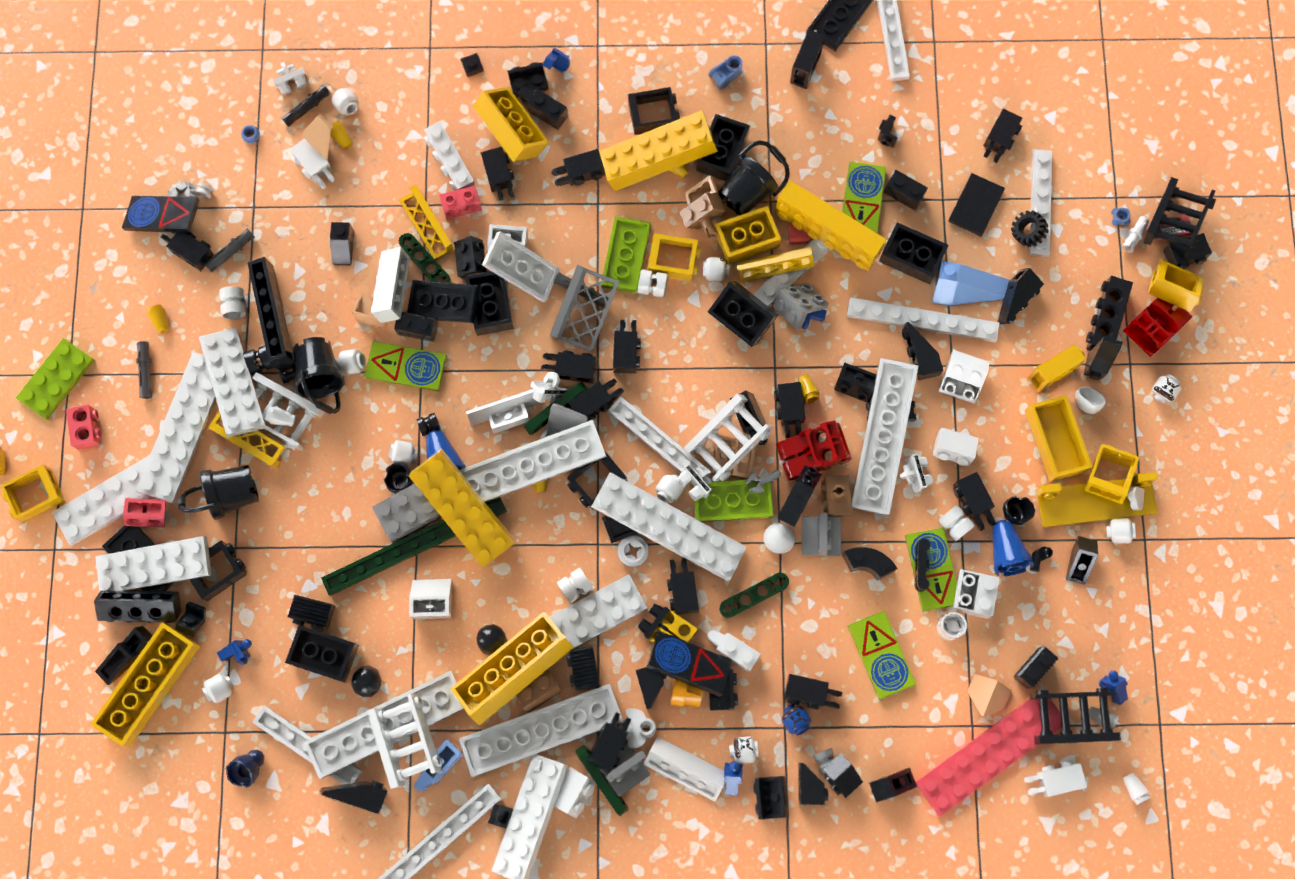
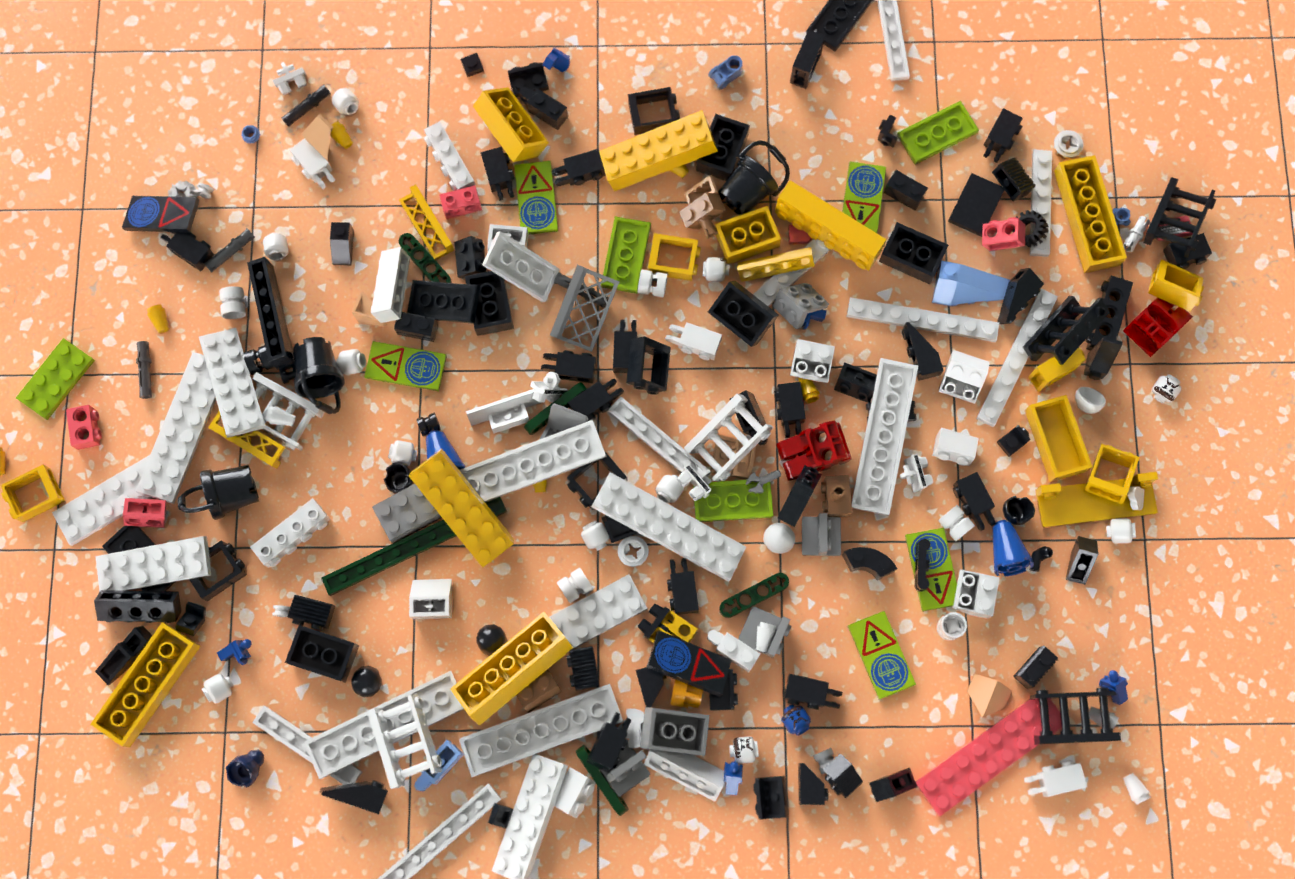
none -> white brick [250,498,330,568]
none -> white head [263,232,289,261]
none -> white bush [272,605,290,617]
none -> lime tile [514,161,558,235]
none -> white head [581,520,609,551]
none -> black window [626,336,671,395]
none -> light grey brick [640,707,710,756]
none -> white hinge [665,322,722,360]
none -> light grey bracket [738,607,792,658]
none -> white cone [756,622,776,652]
none -> white slope [790,339,835,383]
none -> lime tile [897,100,979,165]
none -> white plate [976,288,1058,427]
none -> coral brick [982,217,1026,251]
none -> black brick [992,157,1036,202]
none -> black bracket [997,425,1031,457]
none -> black fence [1023,296,1110,365]
none -> white gear [1053,130,1084,159]
none -> yellow brick [1054,155,1127,273]

